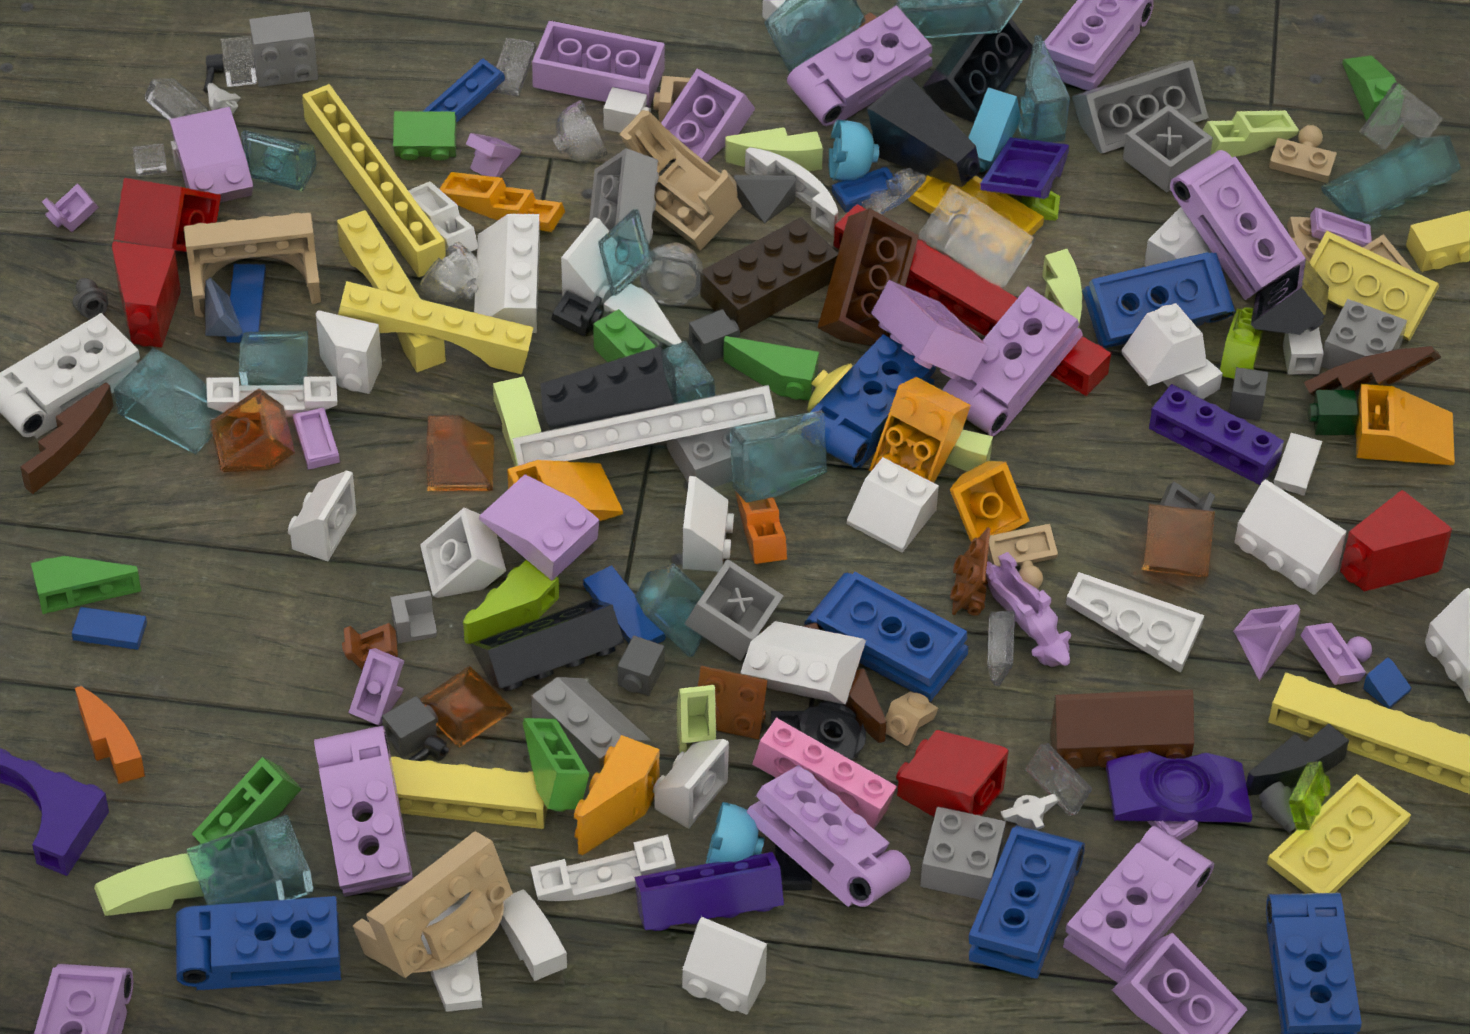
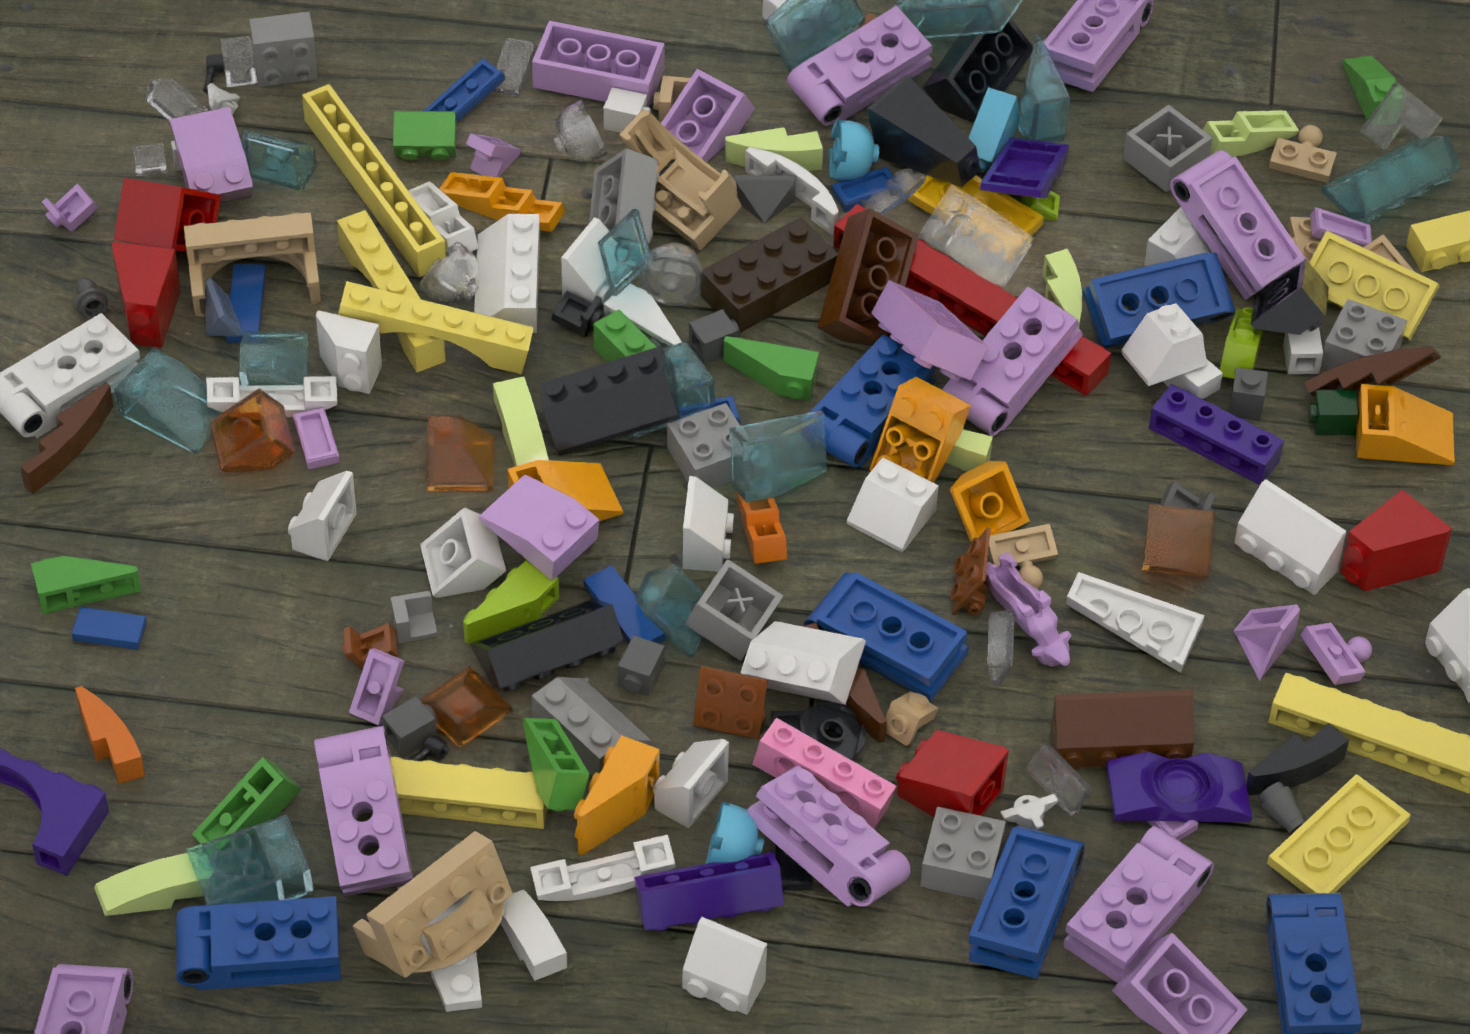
white plate [513,385,776,466] -> none
yellowish green slope [677,685,716,753] -> none
light yellow dish [807,363,853,413] -> none
light grey slope [1072,60,1209,153] -> none
white tile [1274,433,1322,496] -> none
clear neon green plate [1289,762,1330,830] -> none
blue slope [1363,657,1411,709] -> none

